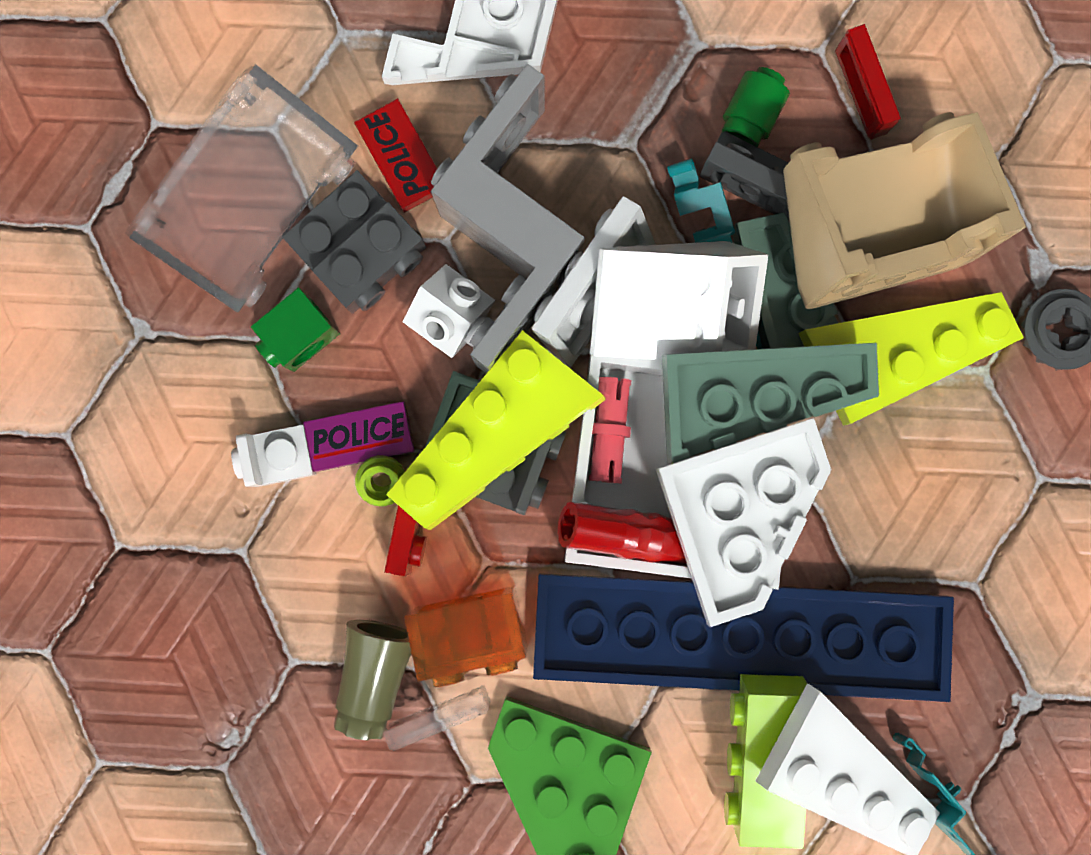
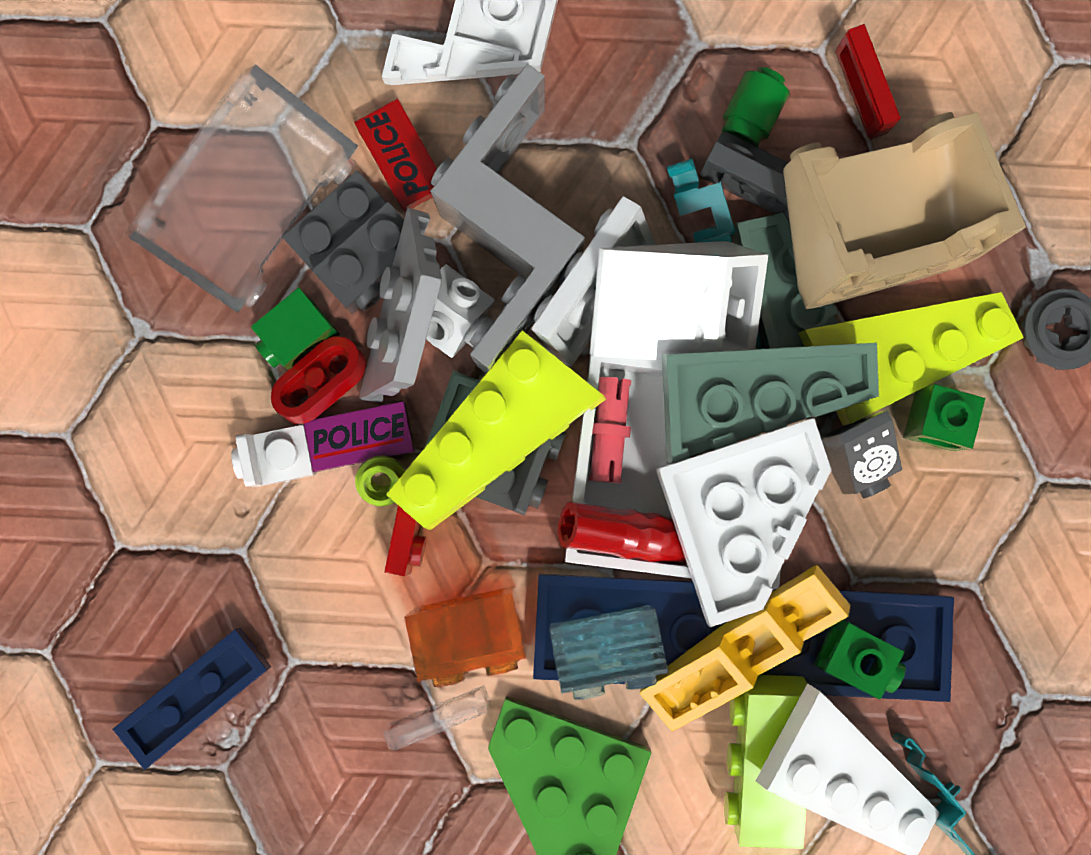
olive plant [334,620,418,741] -> none
none -> dark blue plate [112,627,271,770]
none -> red plate [271,336,366,424]
none -> light grey wing [359,208,442,403]
none -> clear light blue brick [549,605,668,700]
none -> yellow slope [639,564,851,732]
none -> green brick [813,620,906,700]
none -> dark grey slope [821,410,902,499]
none -> green brick [903,384,986,451]

